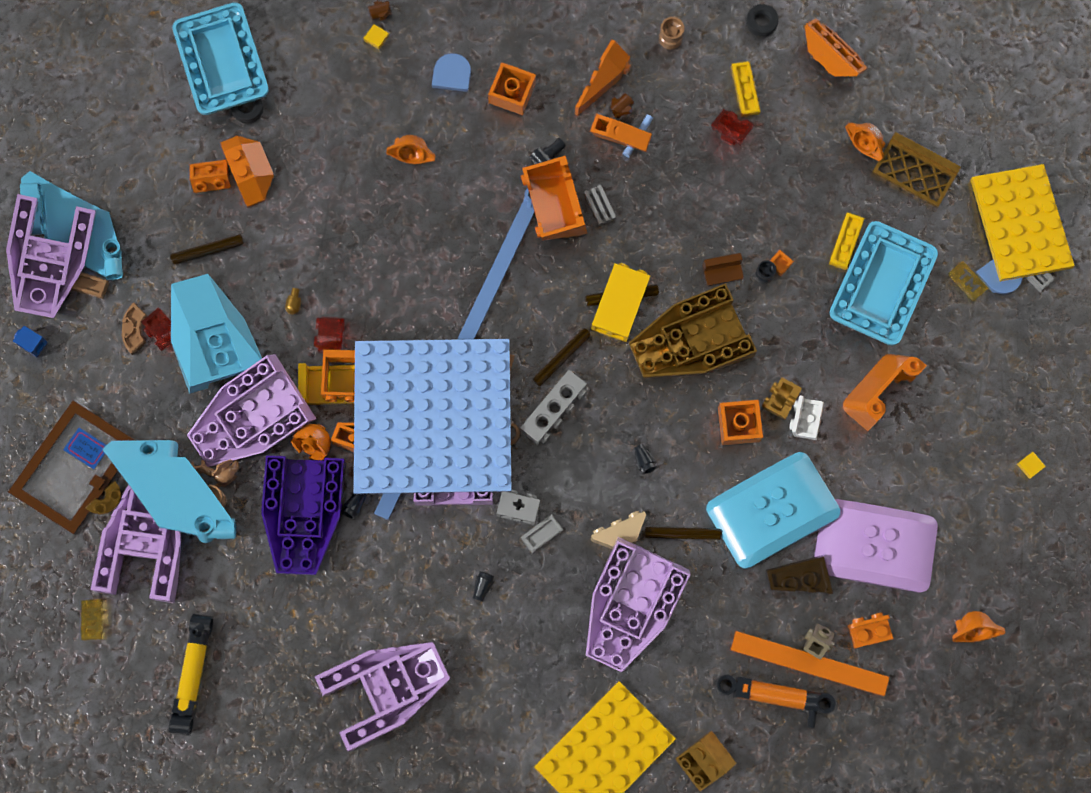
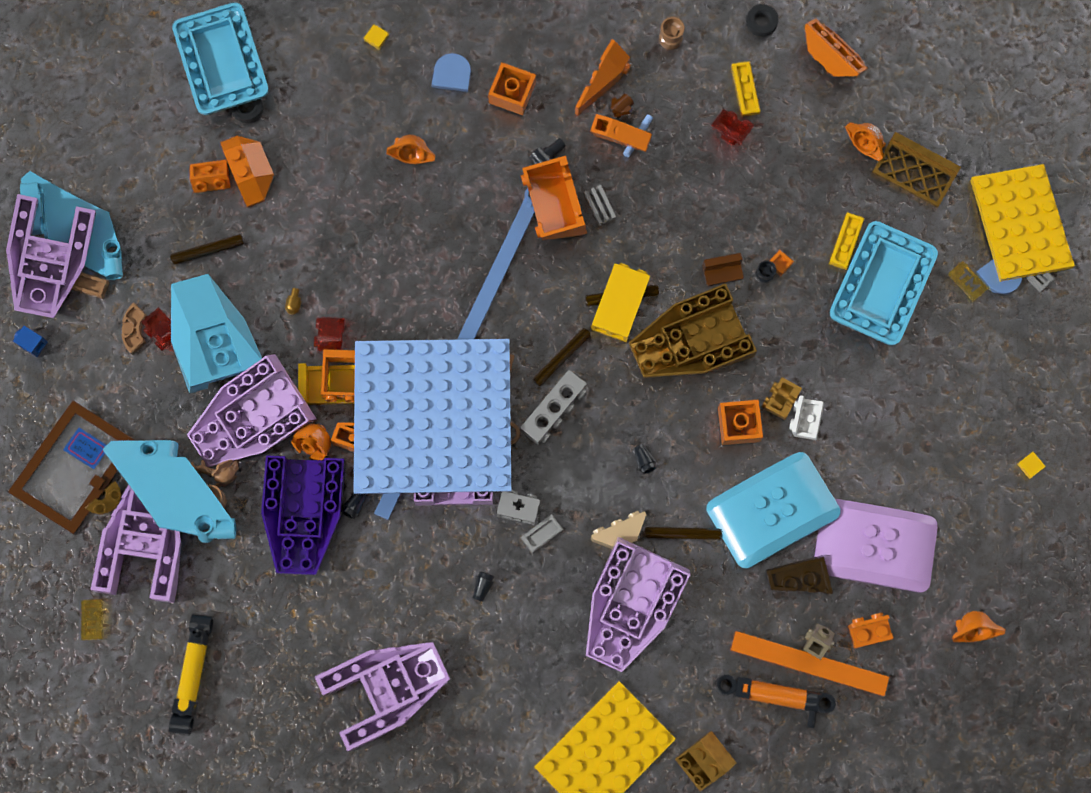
reddish brown piece [368,1,392,21] -> none
orange windscreen [843,354,927,431] -> none

